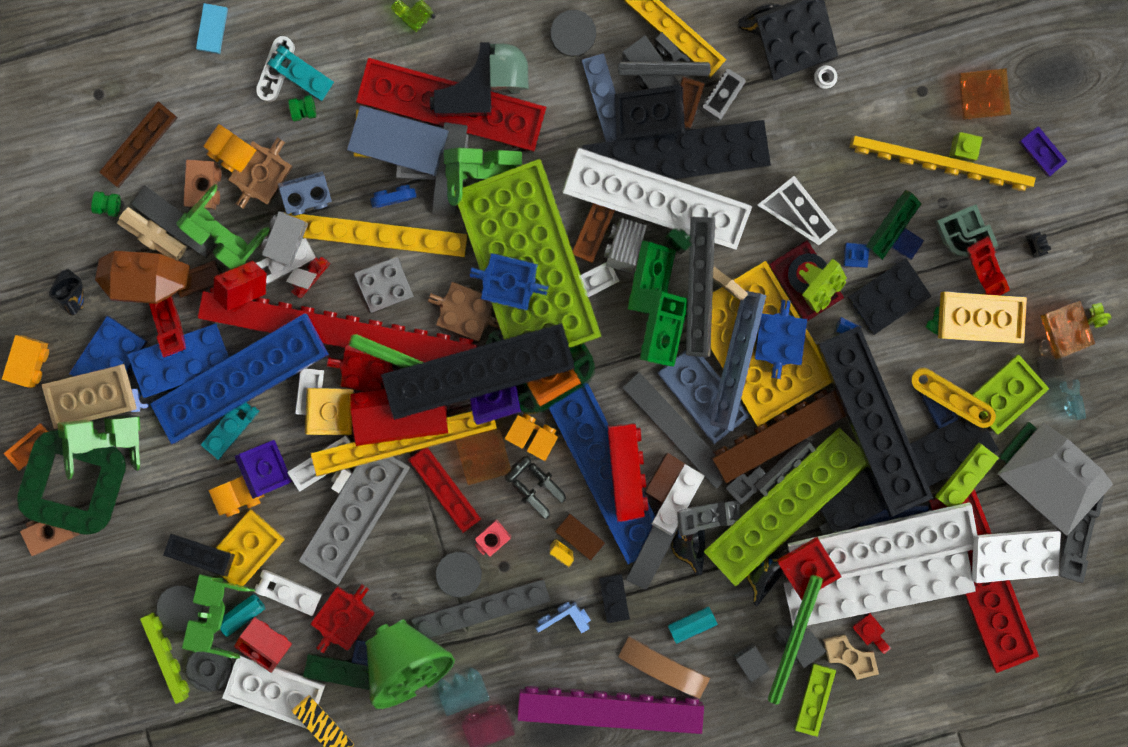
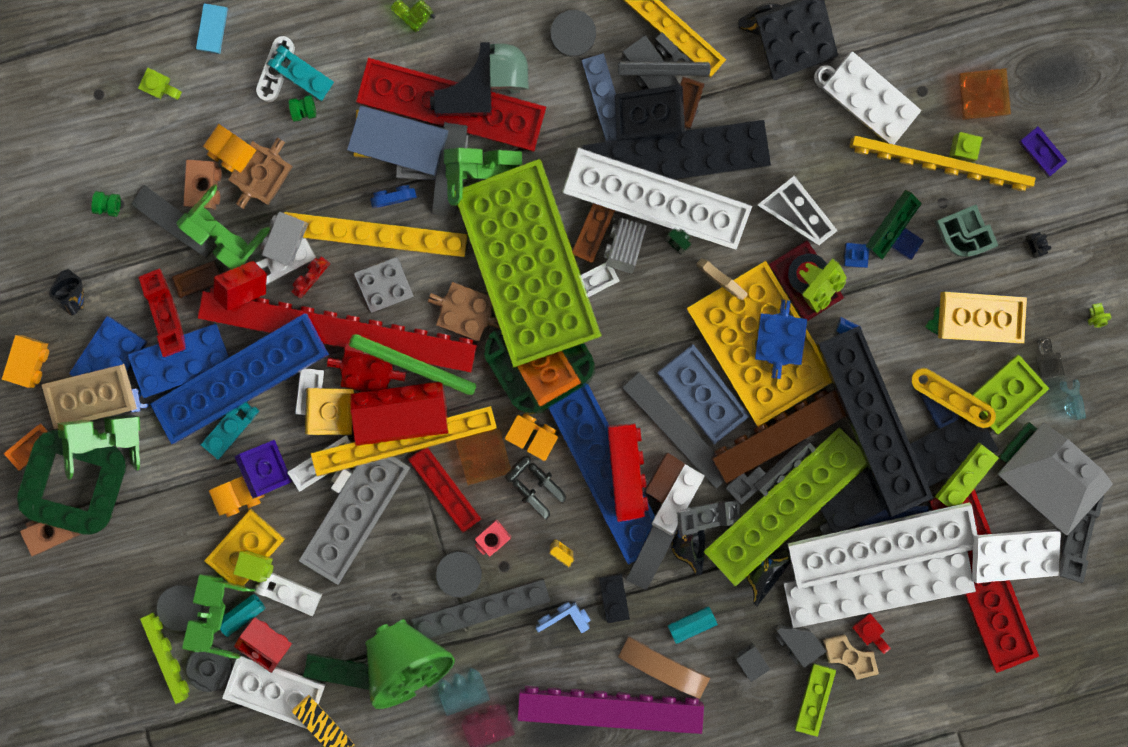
dark orange wedge [95,251,190,304] -> none
reddish brown plate [99,101,178,188] -> none
tan piece [117,207,187,260] -> none
black plate [163,534,235,577] -> none
sand blue brick [278,172,332,216] -> none
white sticker [286,267,317,289] -> none
red plate [310,584,375,653] -> none
dark blue tile [352,639,368,666] -> none
black plate [381,323,575,420] -> none
blue plate [470,253,549,310] -> none
dark purple plate [470,386,521,425] -> none
reddish brown tile [555,513,605,561] -> none
green bracket [628,241,688,367] -> none
dark grey tile [686,216,715,357] -> none
light grey brick [701,69,746,123] -> none
sand blue plate [710,291,767,431] -> none
bright green axle [768,575,823,704] -> none
red plate [777,537,842,600] -> none
black plate [848,258,932,335] -> none
red slope [967,237,1010,296] -> none
clear orange plate [1040,301,1096,359] -> none
none -> lime plate [138,68,182,100]
none -> lime brick [234,551,273,582]
none -> white plate [821,51,922,145]

